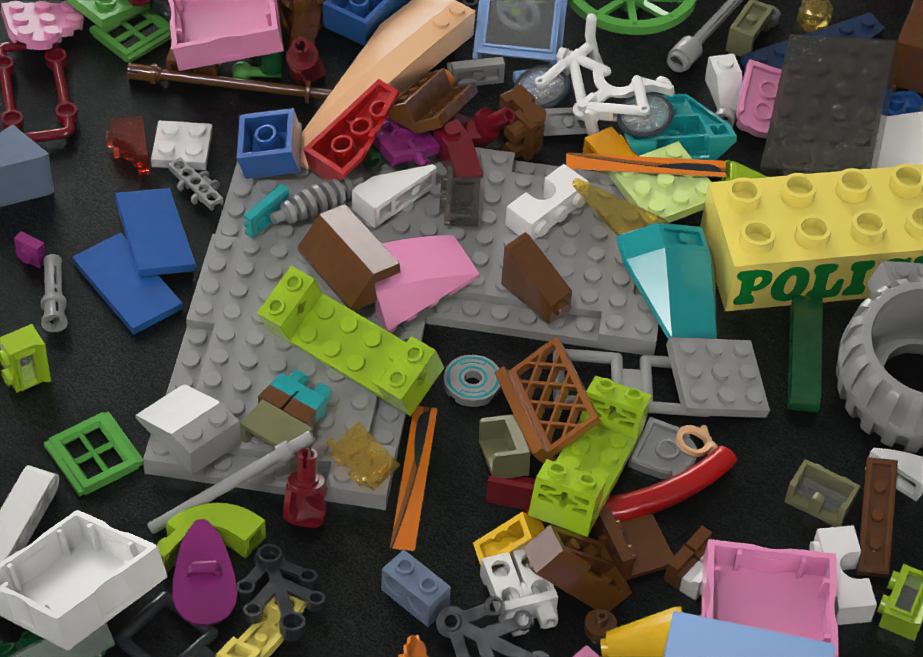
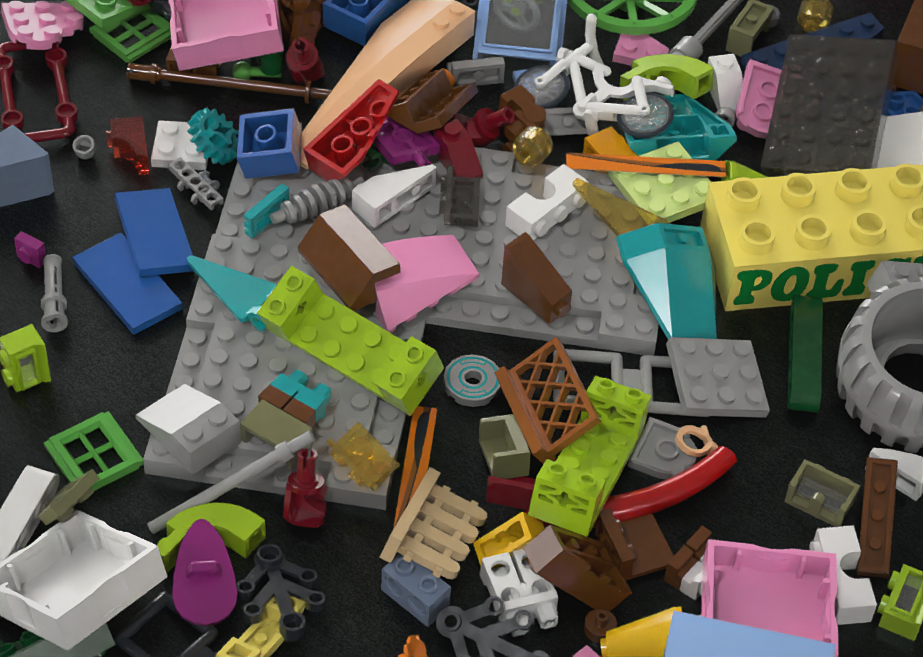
none -> olive plate [38,469,100,525]
none -> light grey hinge [73,135,96,159]
none -> teal gear [187,107,239,165]
none -> teal flag [187,255,277,332]
none -> tan fence [380,467,487,579]
none -> clear yellow head [512,126,553,167]
none -> bright pink wing [613,34,669,66]
none -> lime arch [620,54,714,101]

